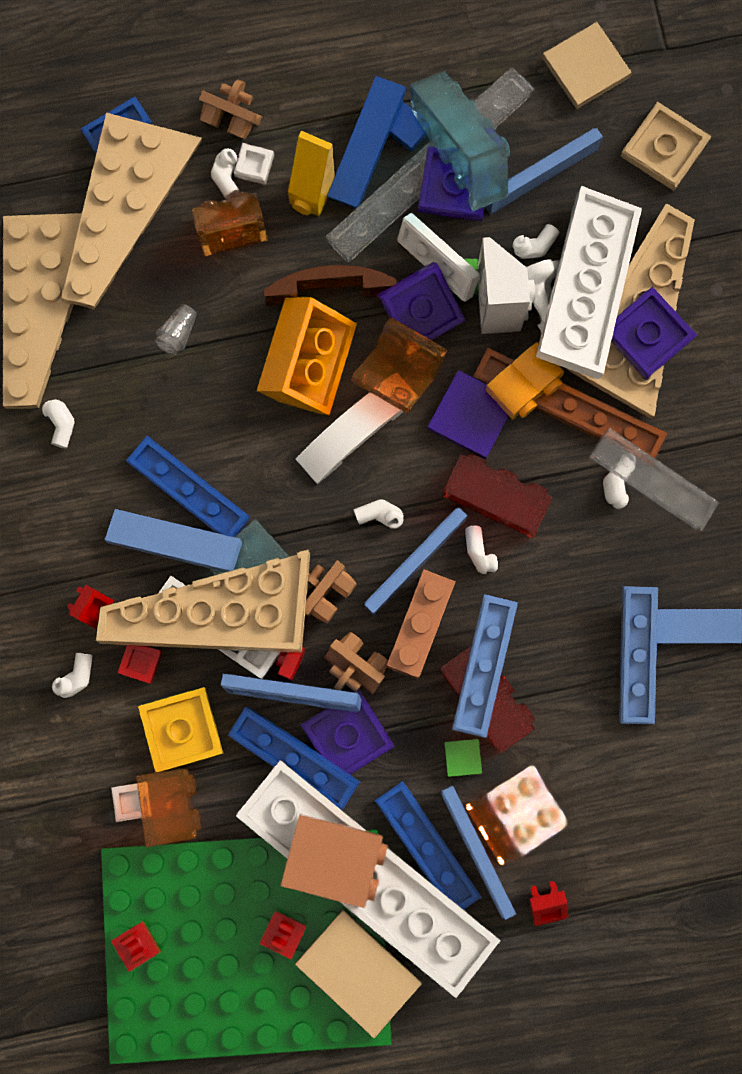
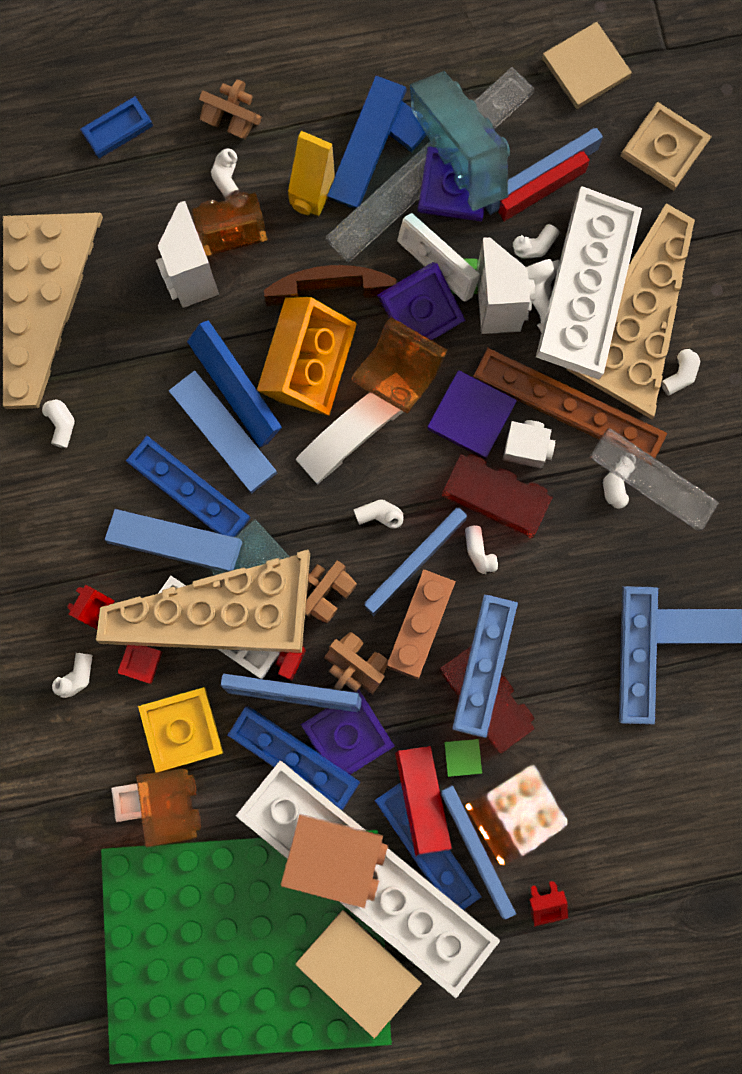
tan wing [62,113,202,309] -> none
red tile [111,921,161,972] -> none
clear cone [154,304,198,355] -> none
white tile [234,143,274,185] -> none
red tile [259,910,307,959] -> none
light orange brick [486,342,564,420] -> none
dark purple tile [611,286,697,380] -> none
none -> white slope [156,201,219,308]
none -> medium blue tile [169,370,277,494]
none -> blue tile [187,321,282,448]
none -> tile [395,746,452,856]
none -> red tile [498,151,590,221]
none -> white brick [503,420,555,468]
none -> white arm [661,349,700,396]

